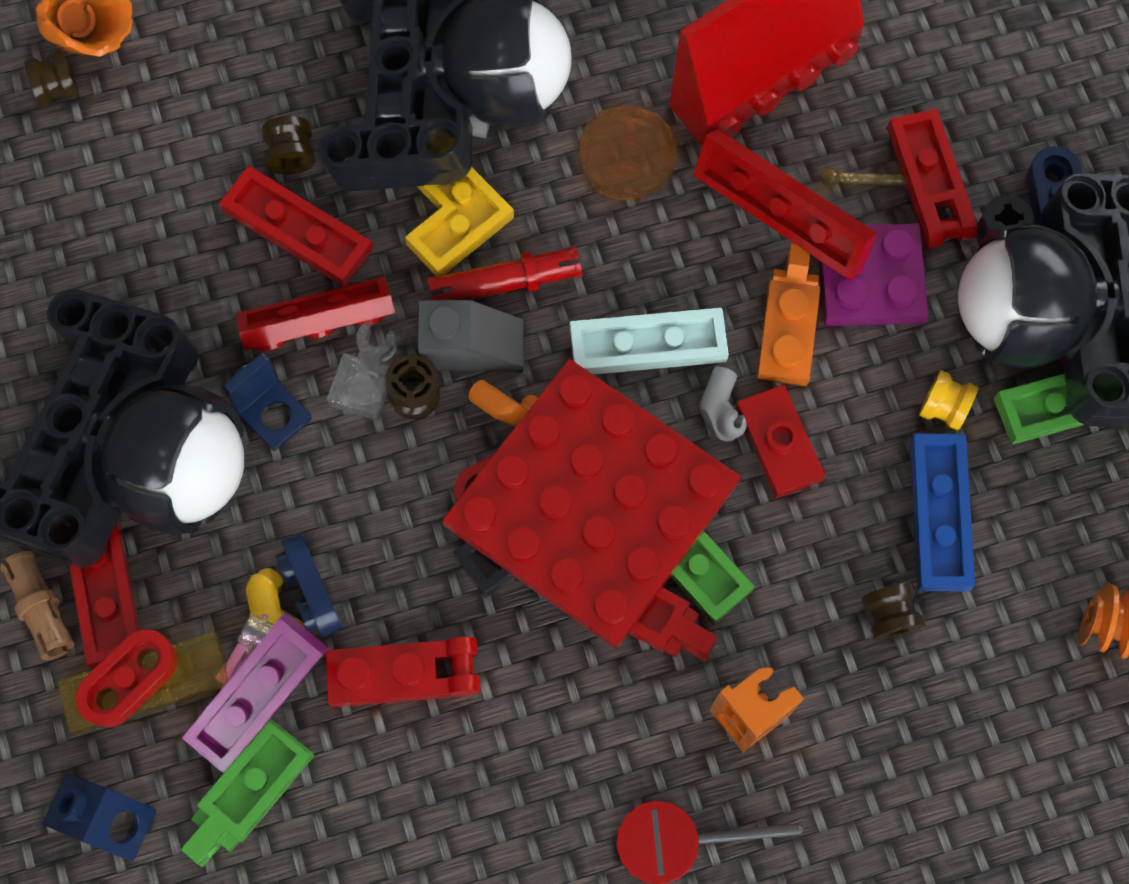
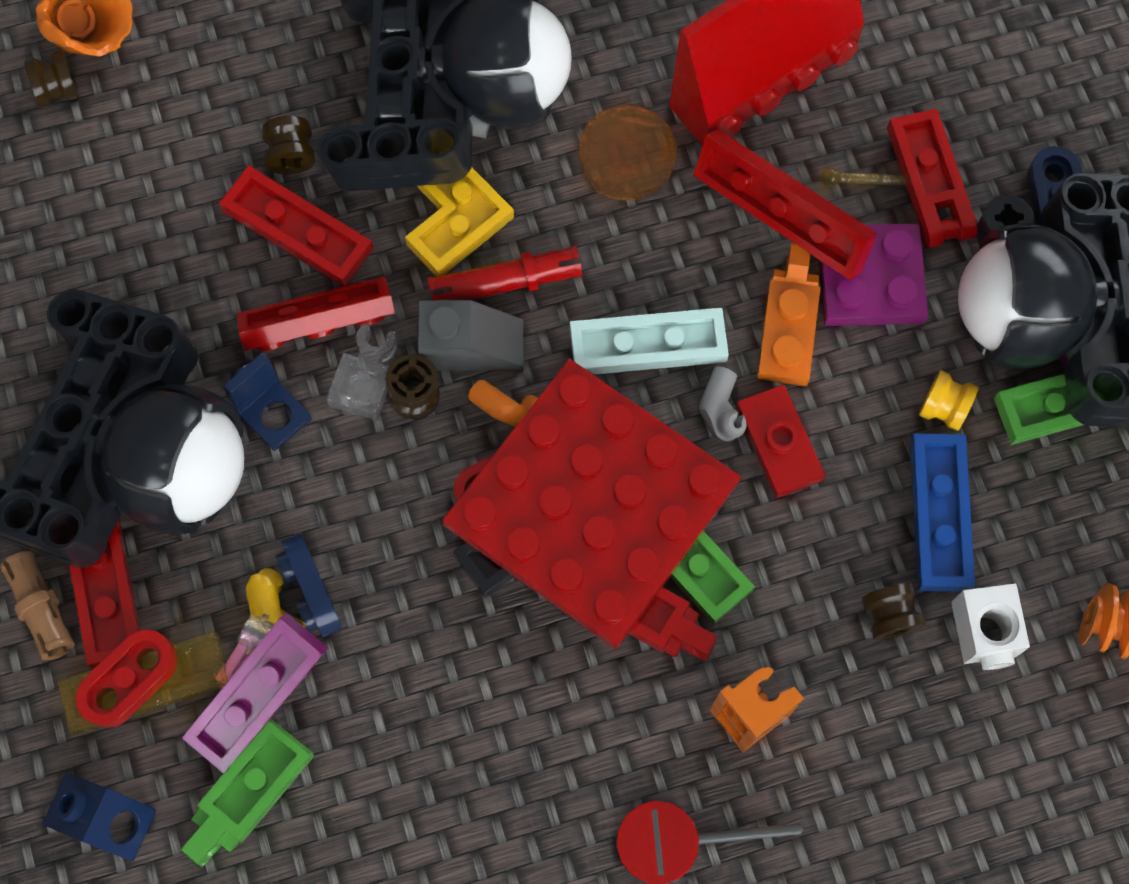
red plate [326,637,481,707] -> none
none -> white brick [951,584,1030,670]

